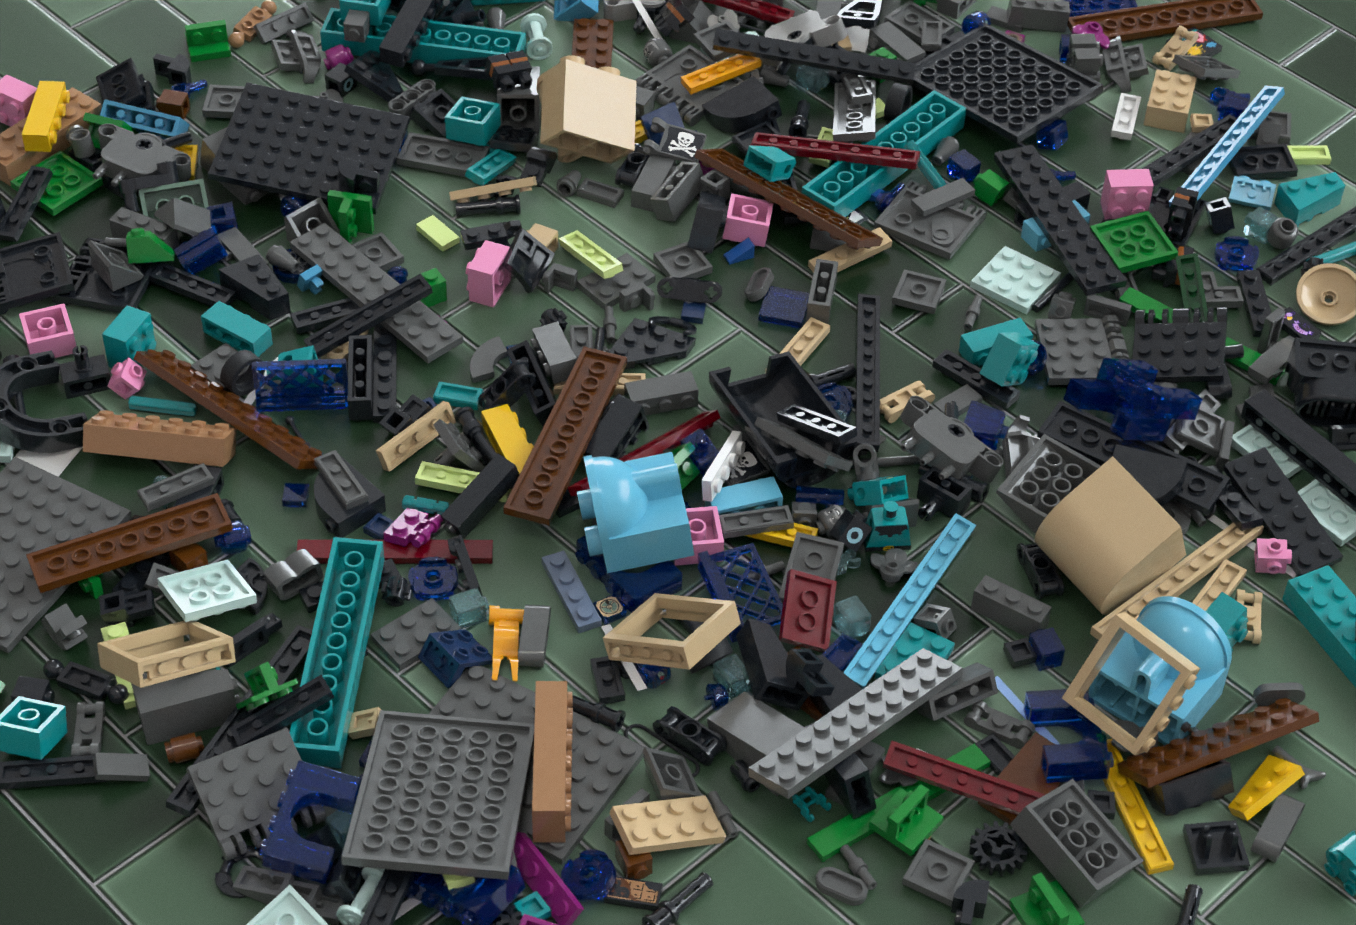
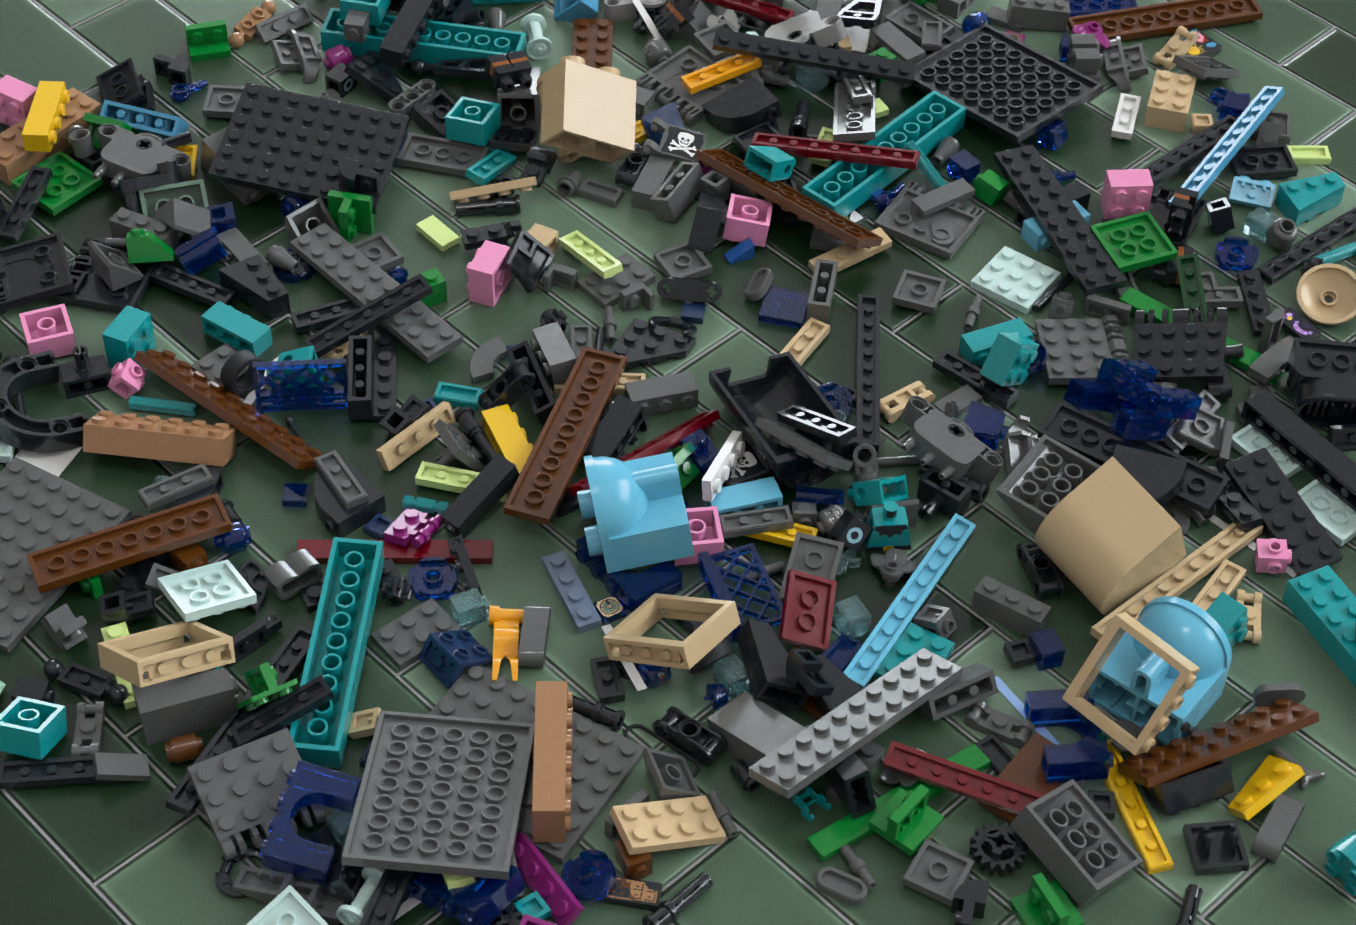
reddish brown brick [156,89,190,120] -> none
dark azure tile [297,264,324,295] -> none
black pin [807,363,856,390] -> none
black tyre [884,83,913,122] -> none

